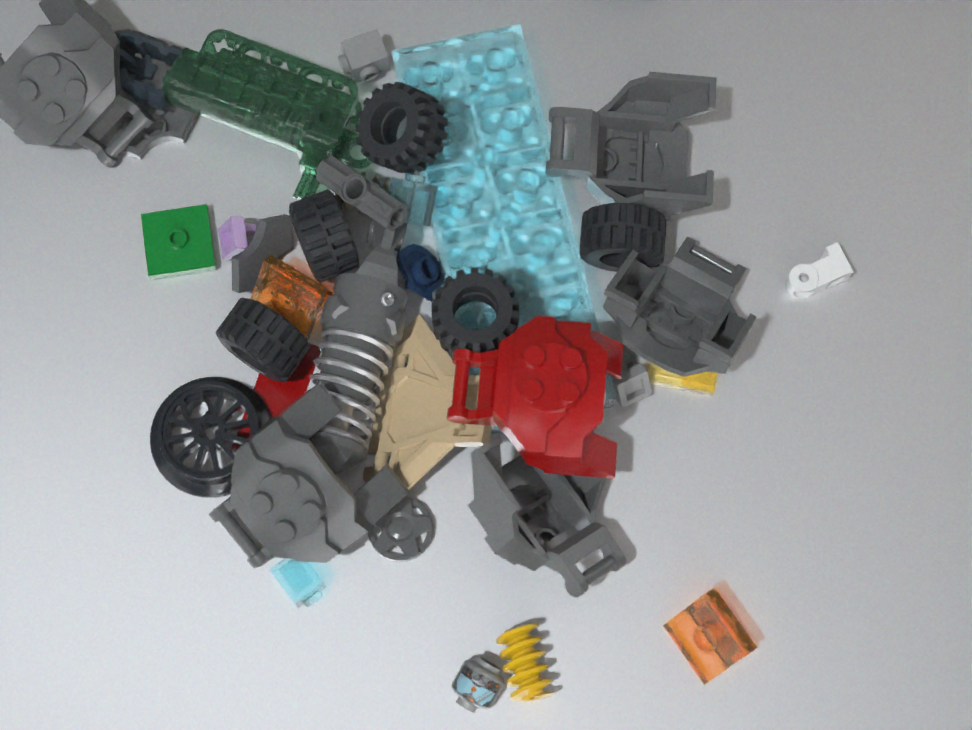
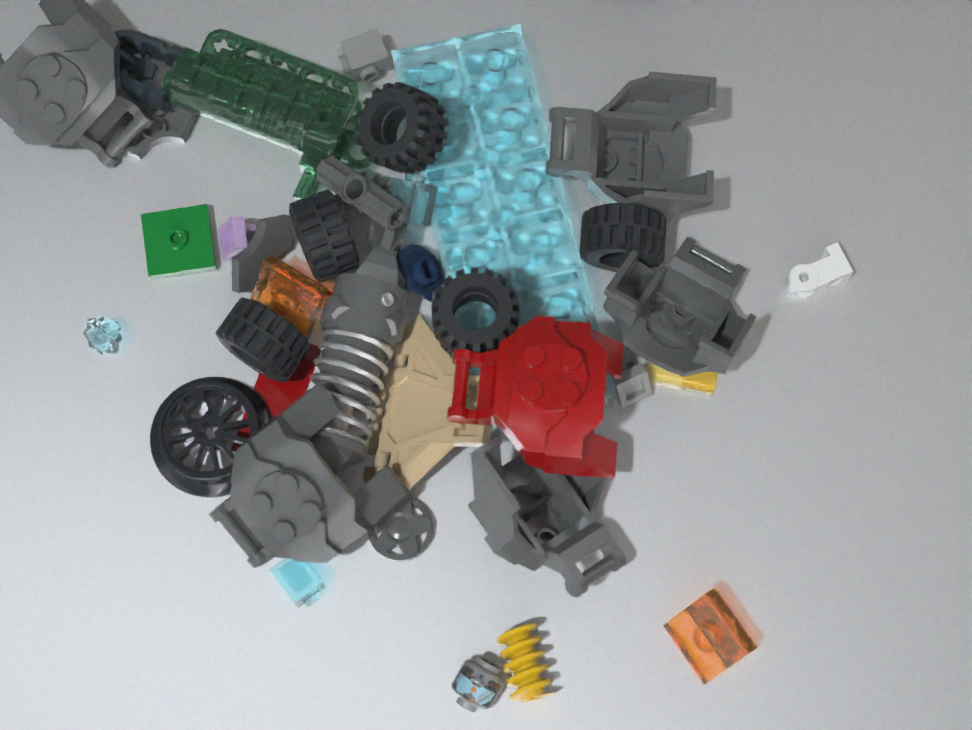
none -> clear light blue piece [83,316,123,355]

